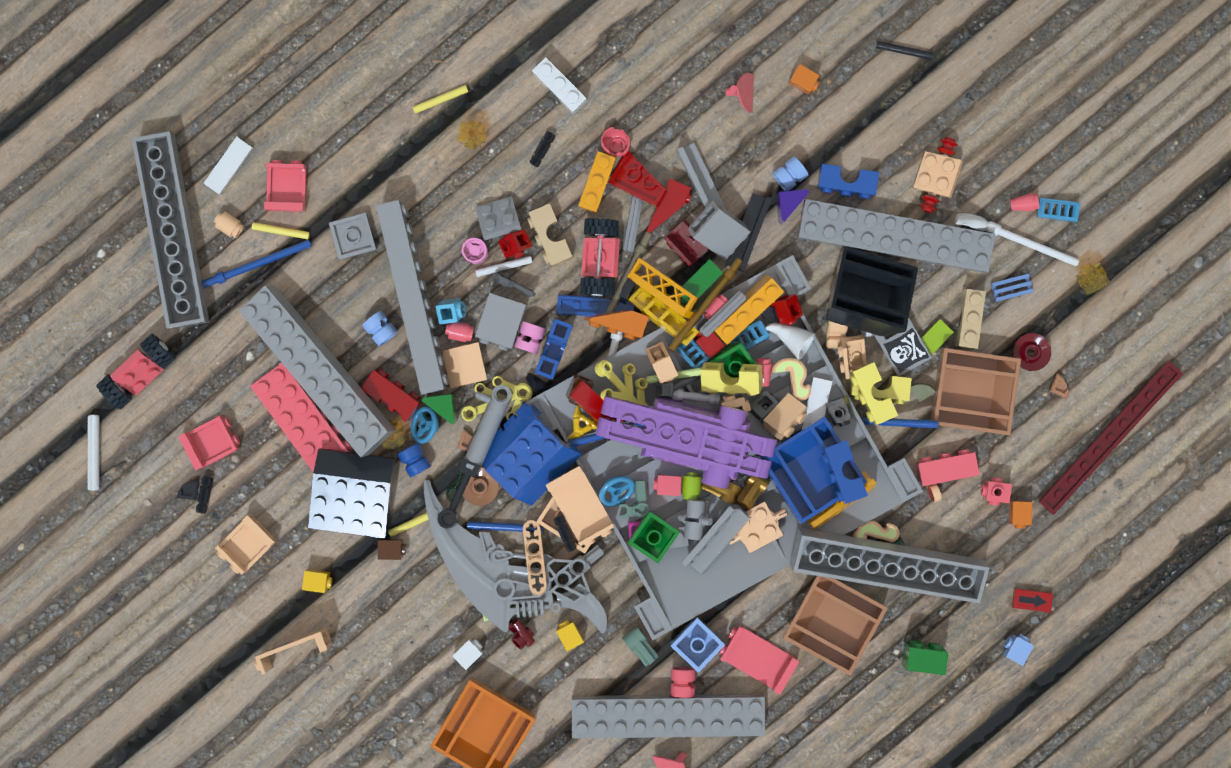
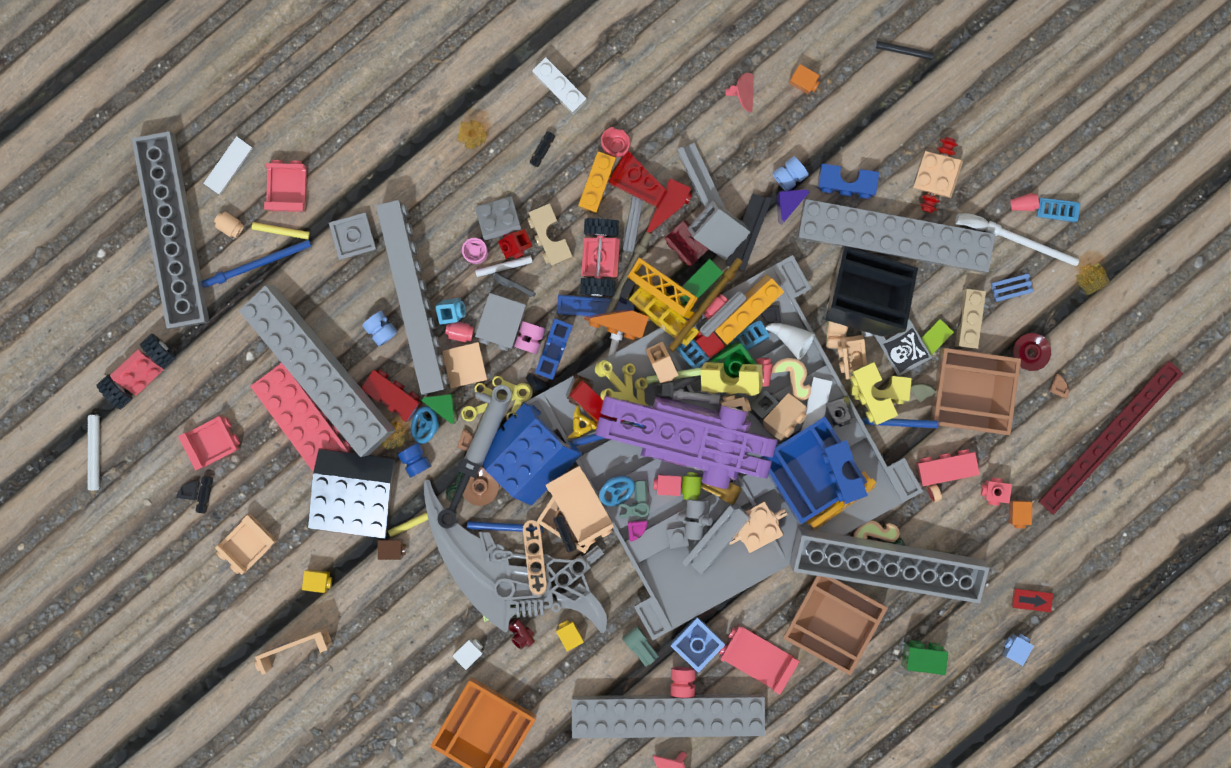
light yellow bar [413,85,468,114] -> none
green slope [627,511,680,564] -> none
pearl gold piece [736,475,771,510] -> none
red brick [771,294,803,325] -> none

